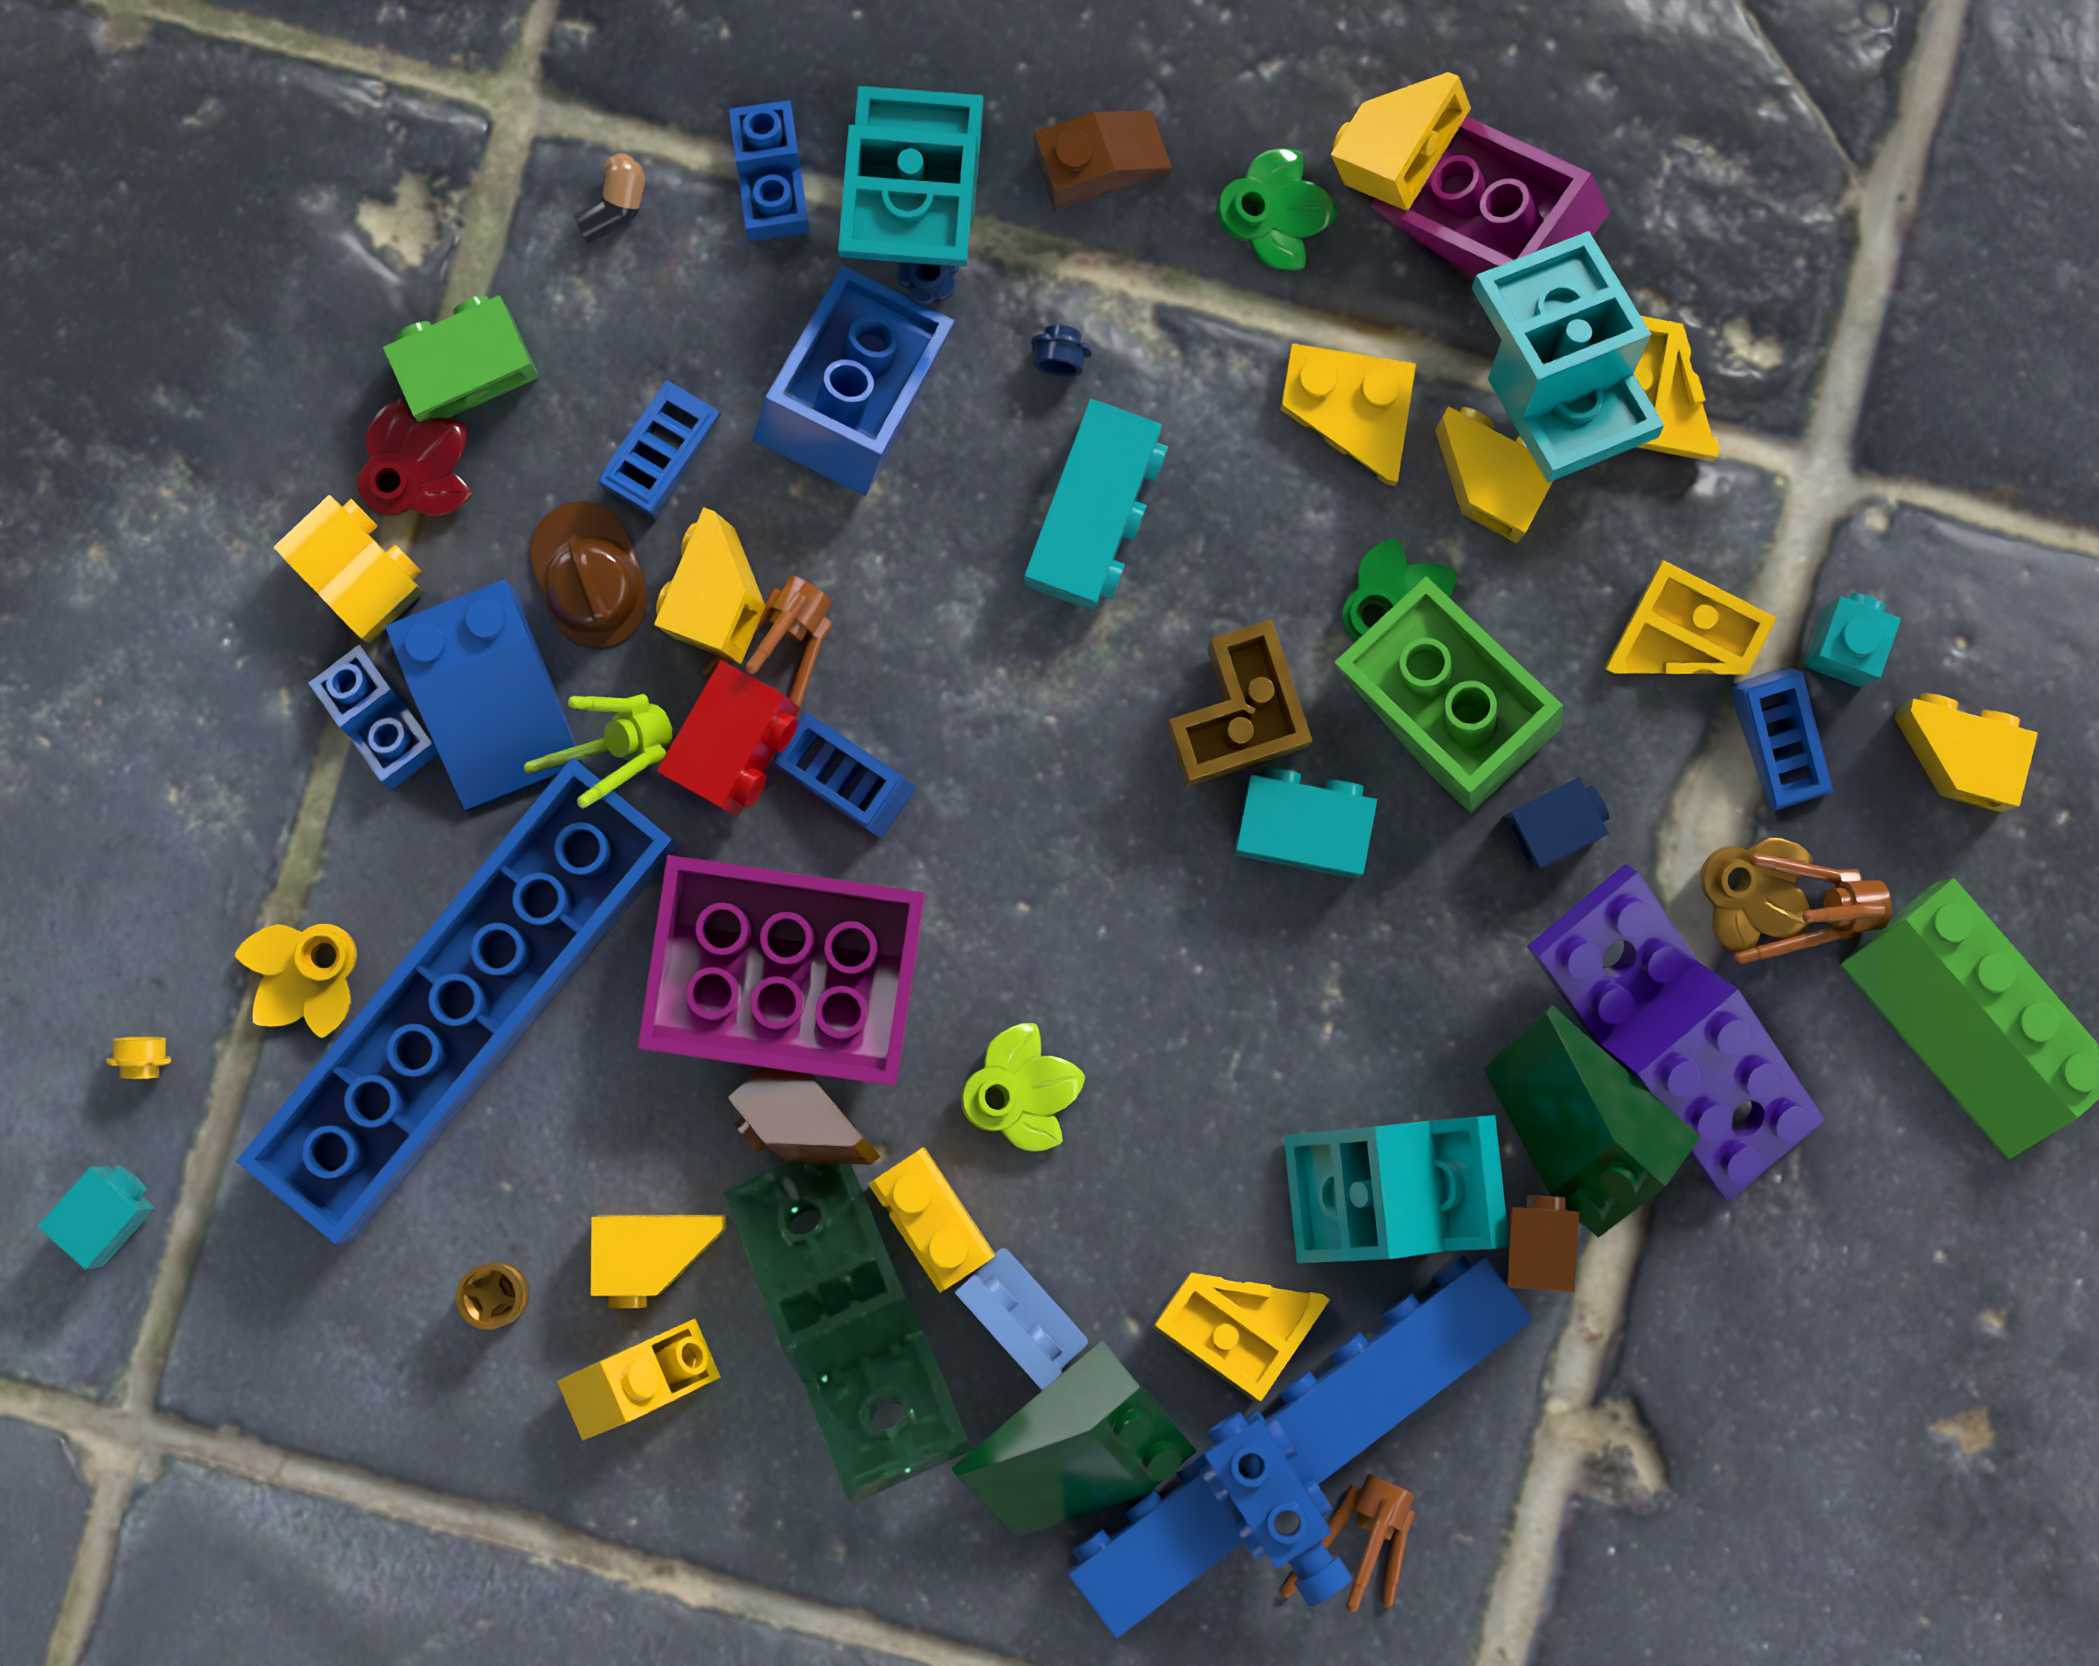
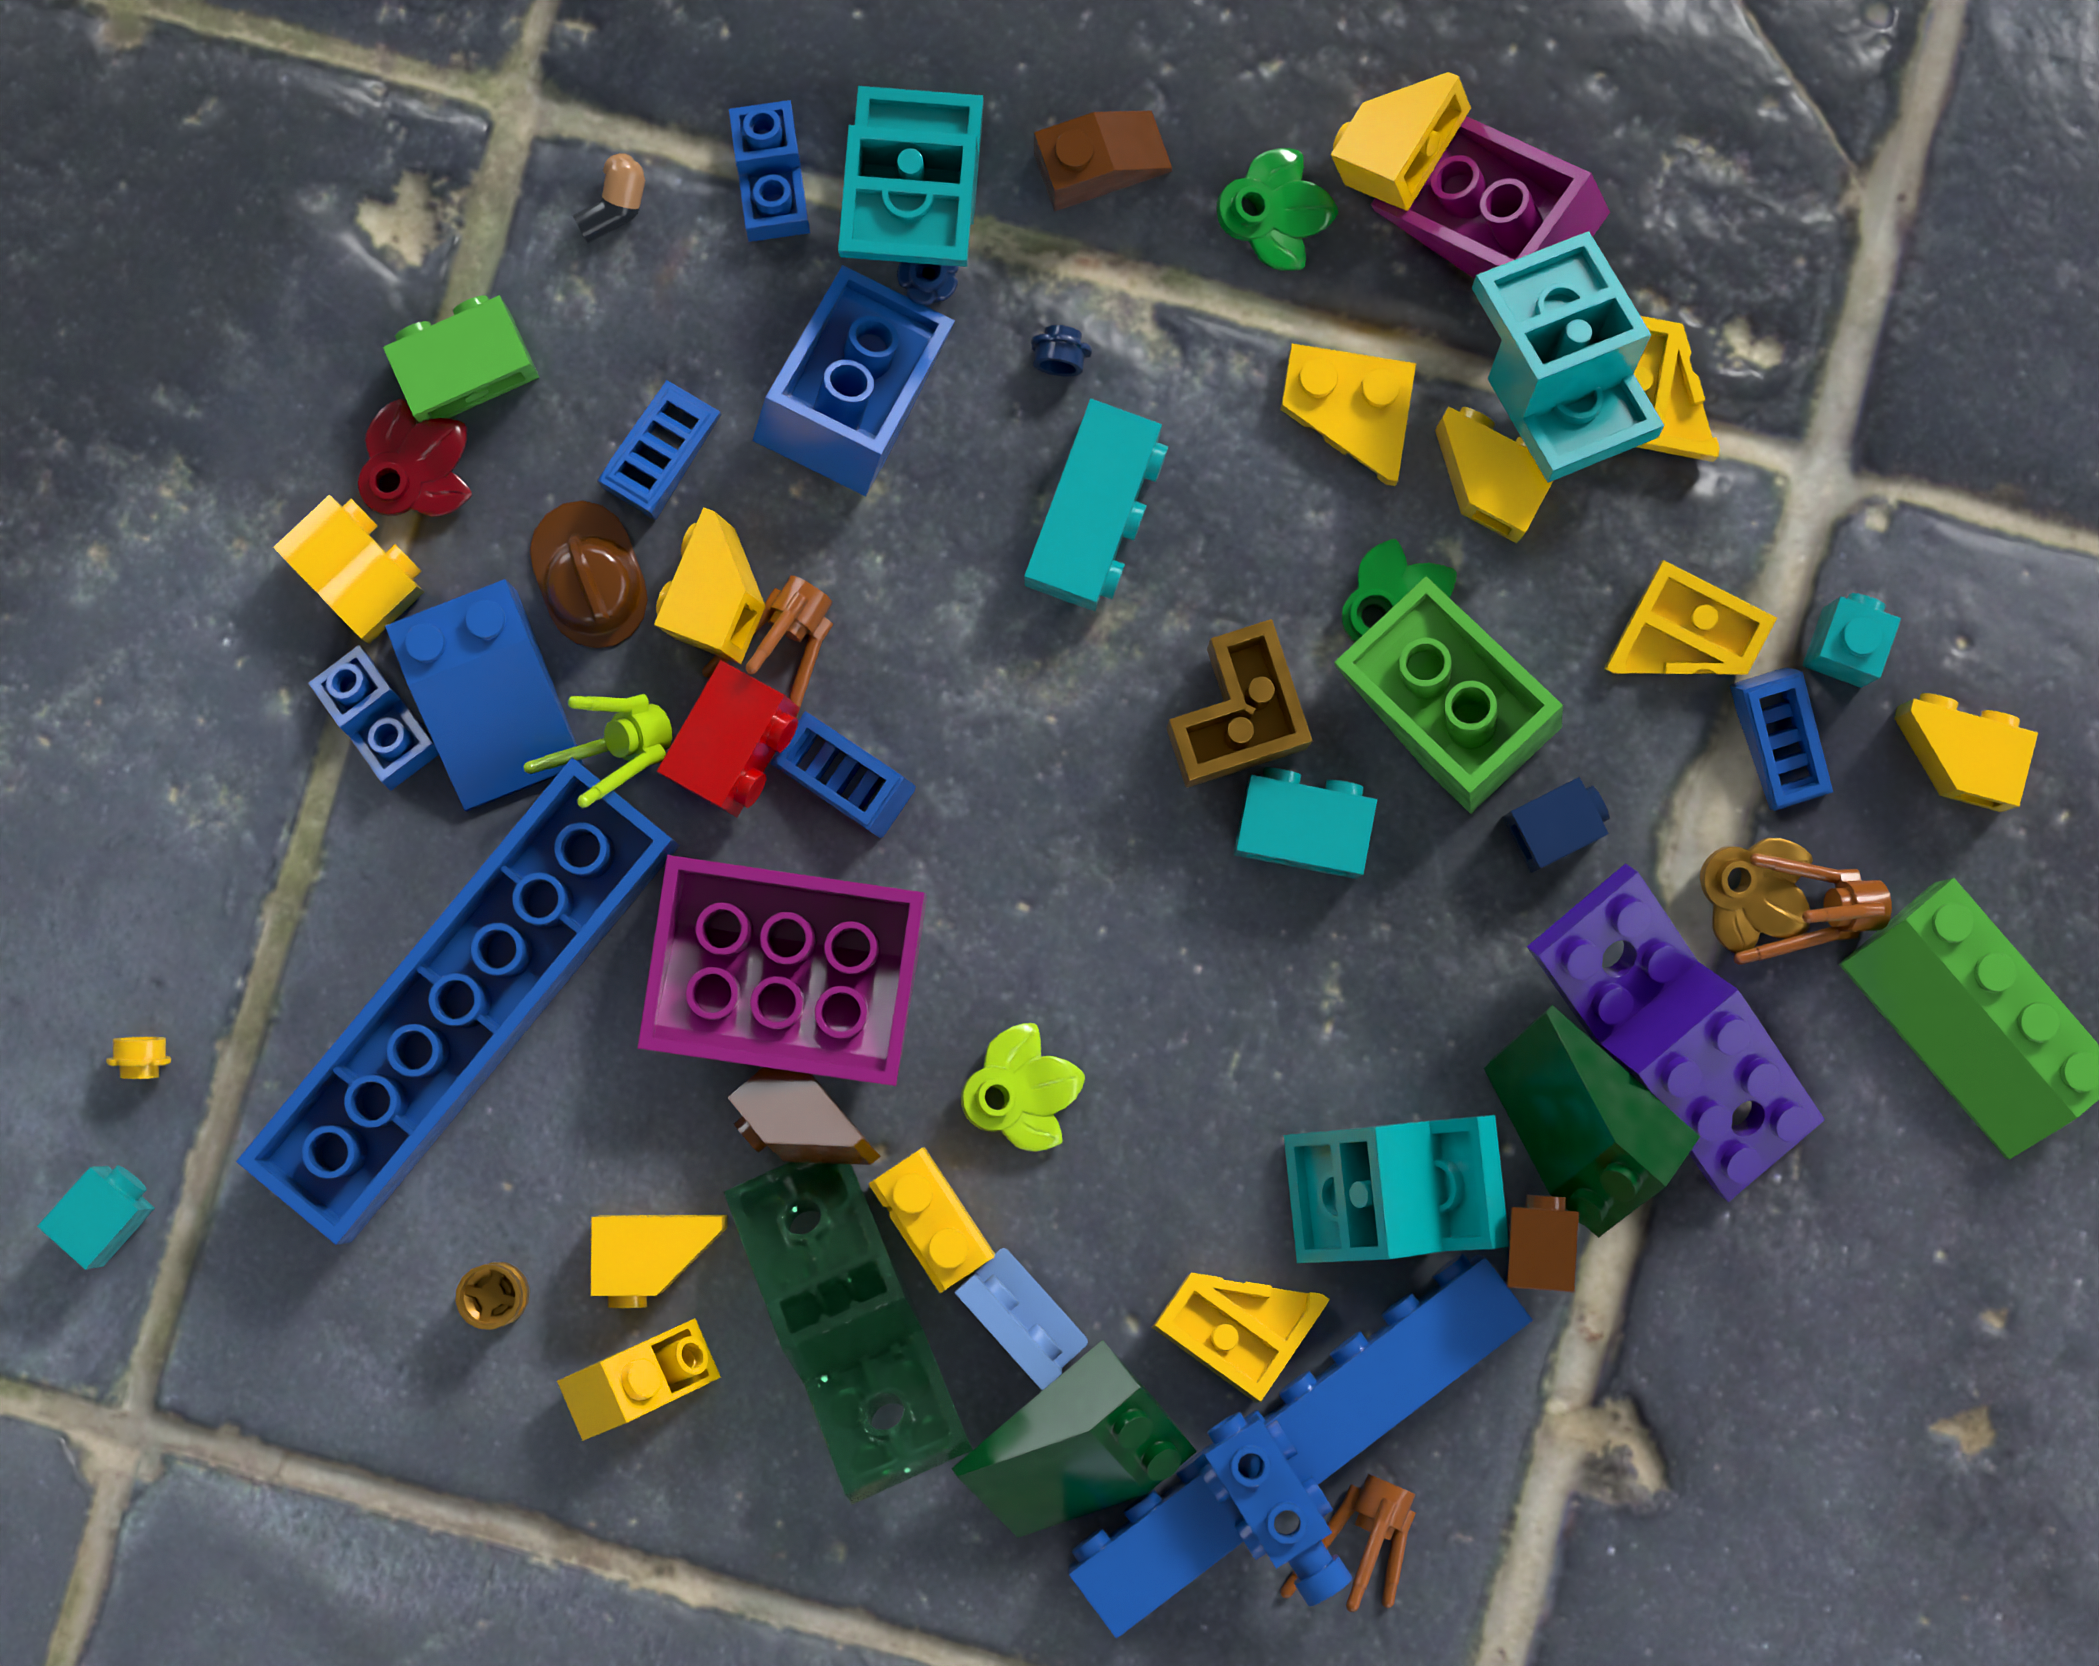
yellow plate [235,924,357,1038] -> none

